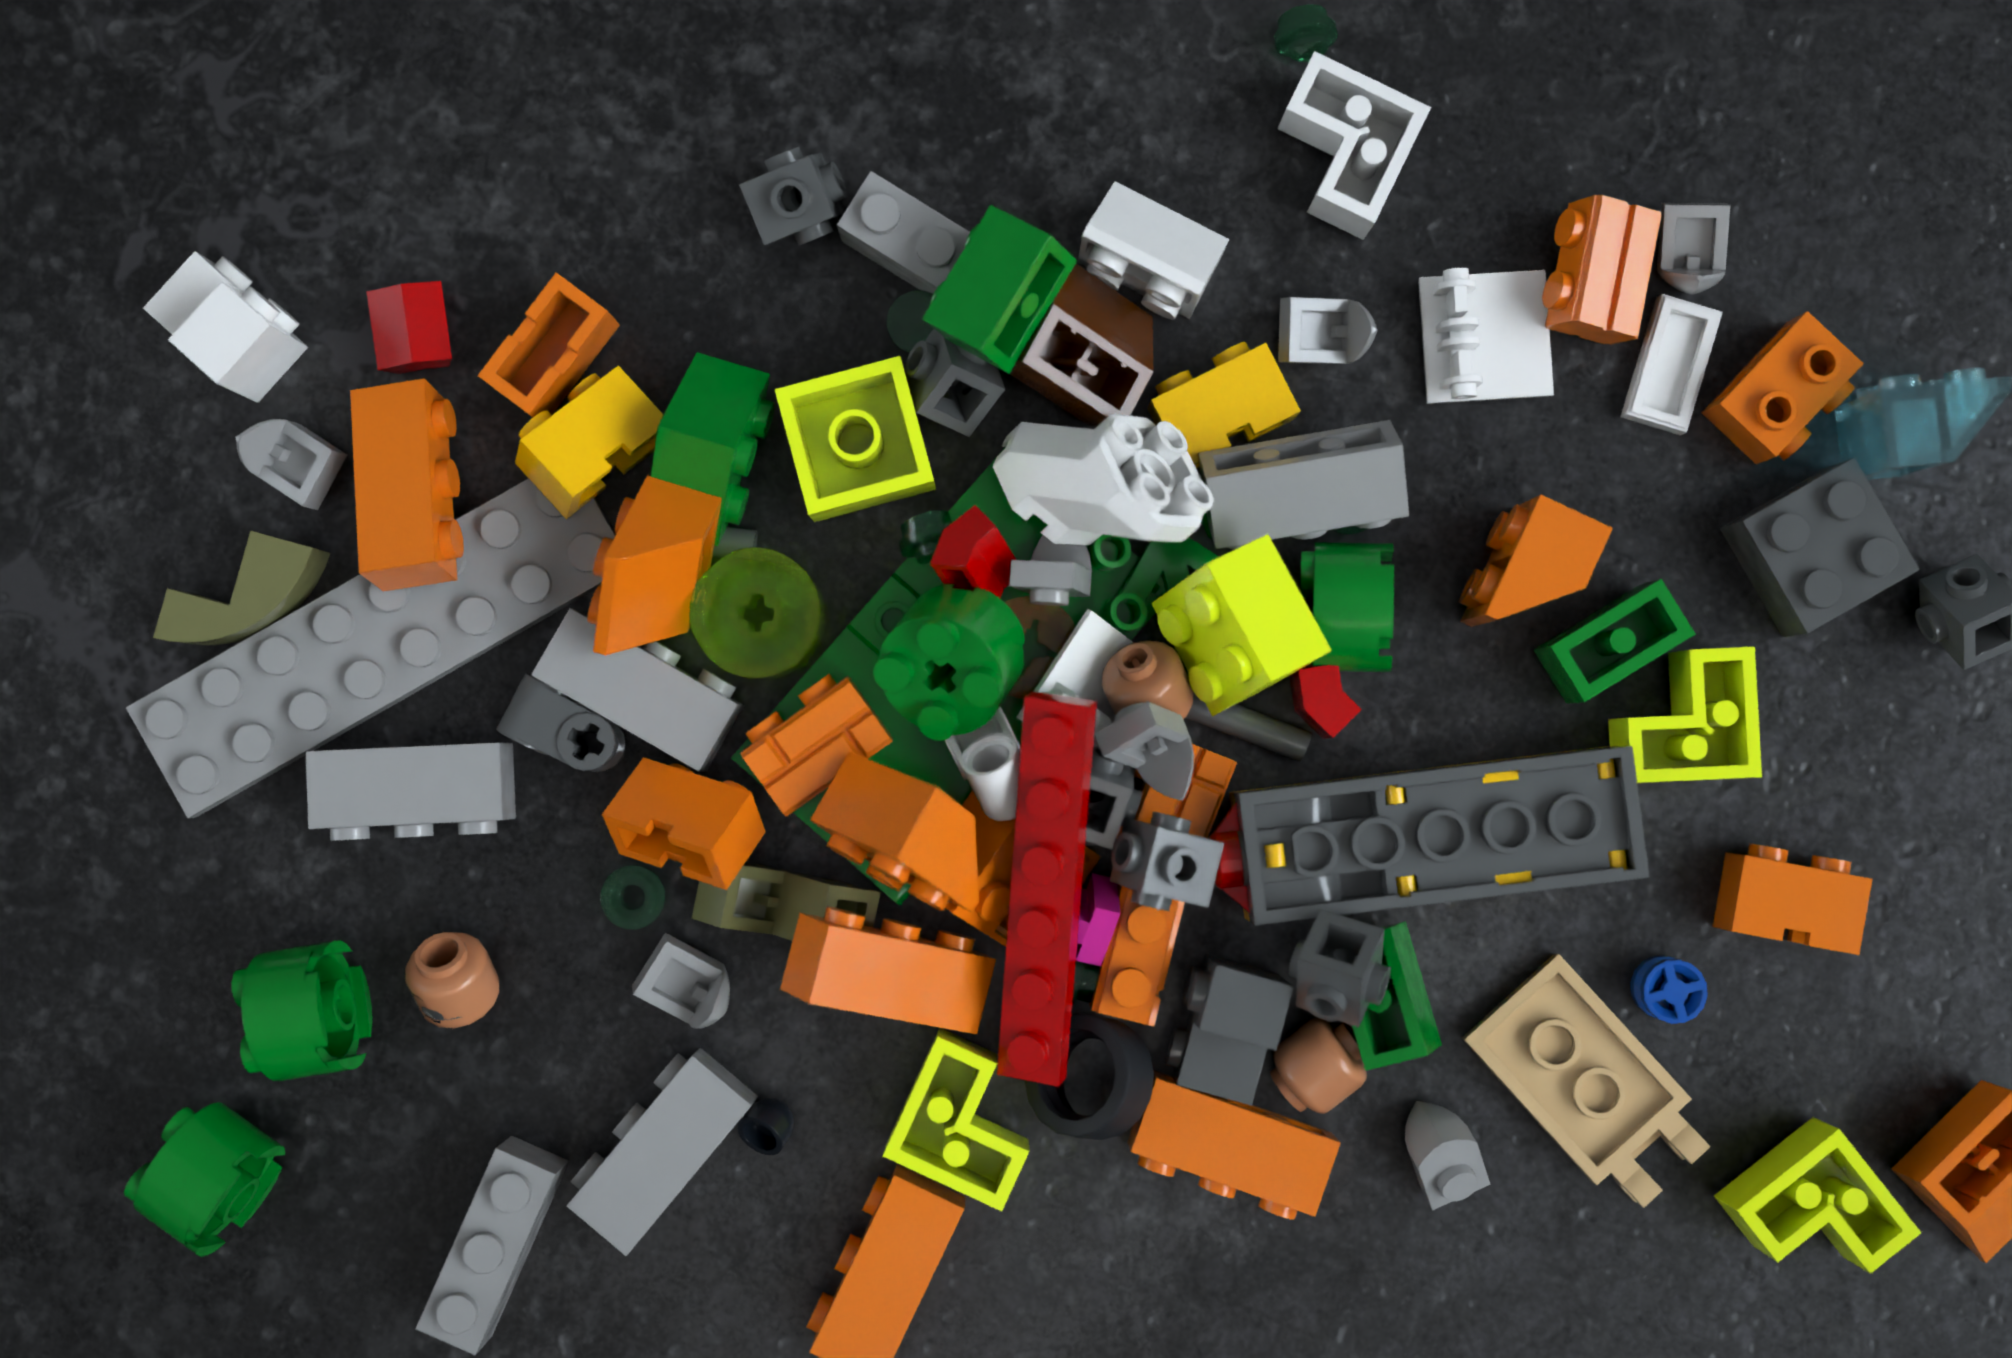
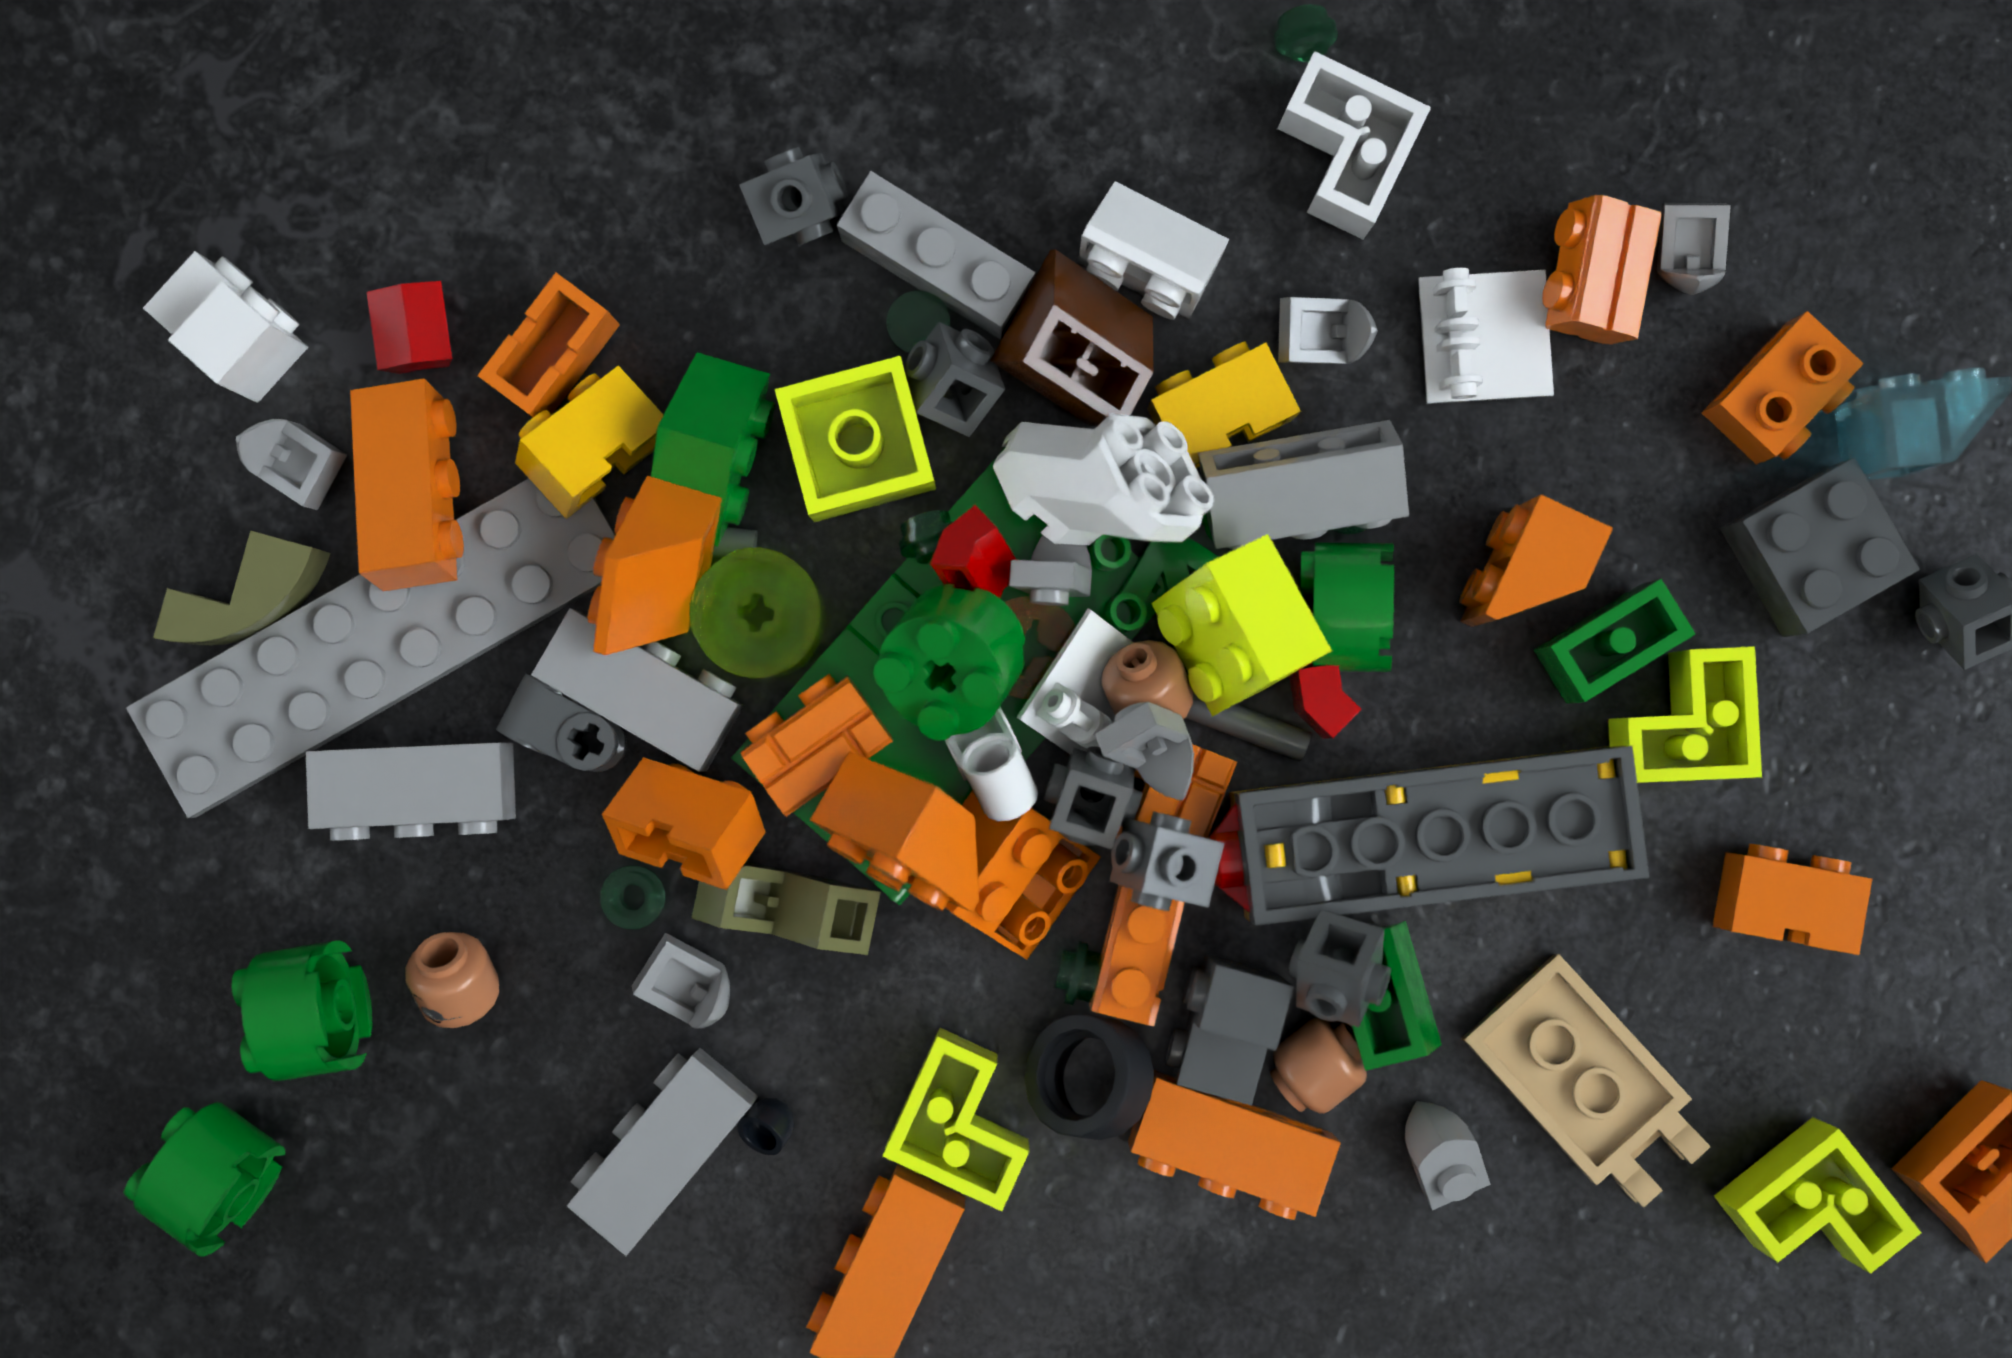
light grey brick [416,1136,569,1355] -> none
orange brick [780,907,996,1034] -> none
green brick [922,205,1077,374] -> none
red plate [997,691,1097,1087] -> none
dark pink tile [1076,873,1120,967] -> none
white tile [1620,294,1723,435] -> none
blue wheel [1630,955,1708,1024] -> none

